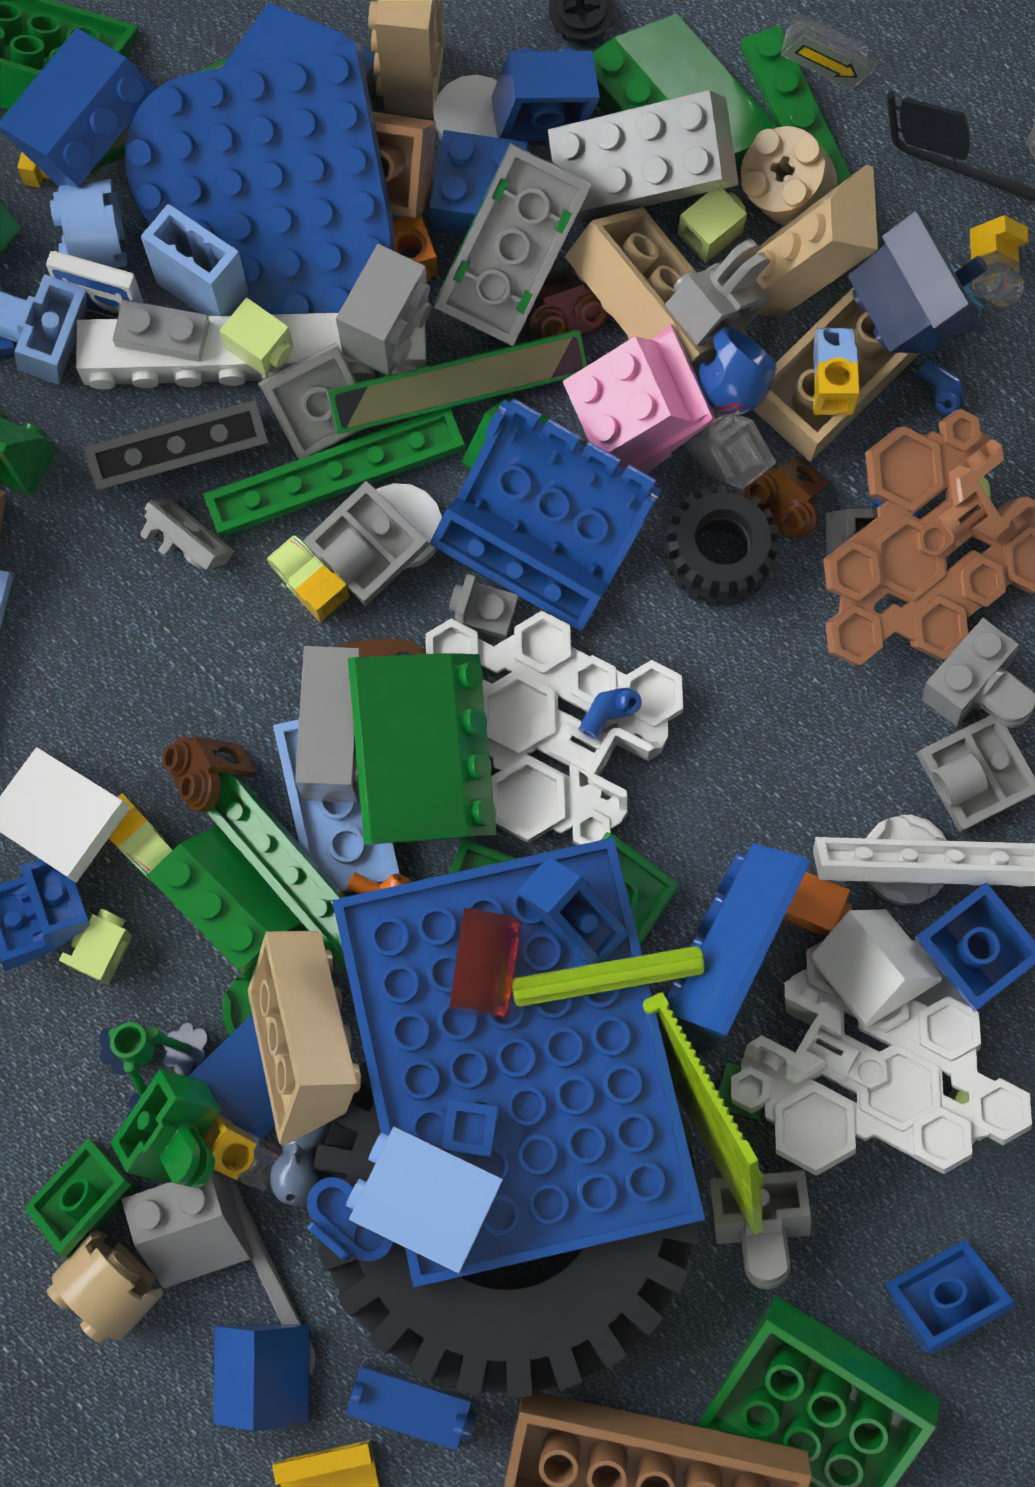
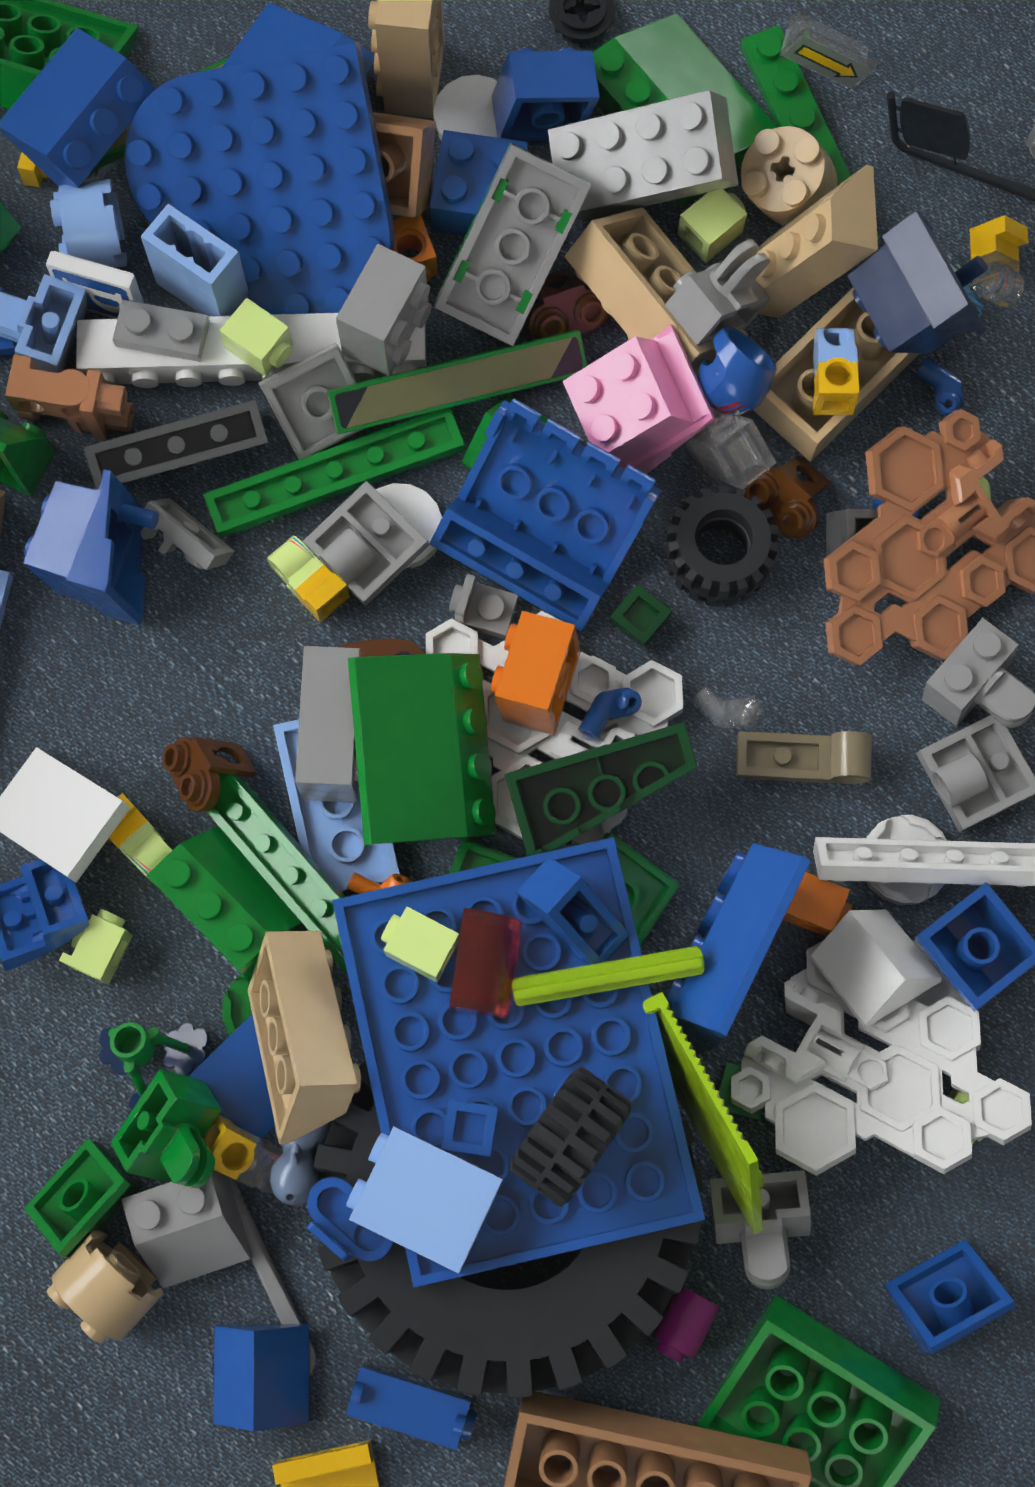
none -> nougat hips [5,354,135,441]
none -> blue piece [23,469,159,626]
none -> yellowish green brick [381,907,460,983]
none -> orange brick [491,611,581,735]
none -> dark green wedge [504,722,698,856]
none -> black tyre [510,1066,632,1207]
none -> dark green plate [609,584,672,649]
none -> magenta brick [652,1287,720,1364]
none -> clear arm [693,685,761,728]
none -> dark tan plate [735,731,872,784]

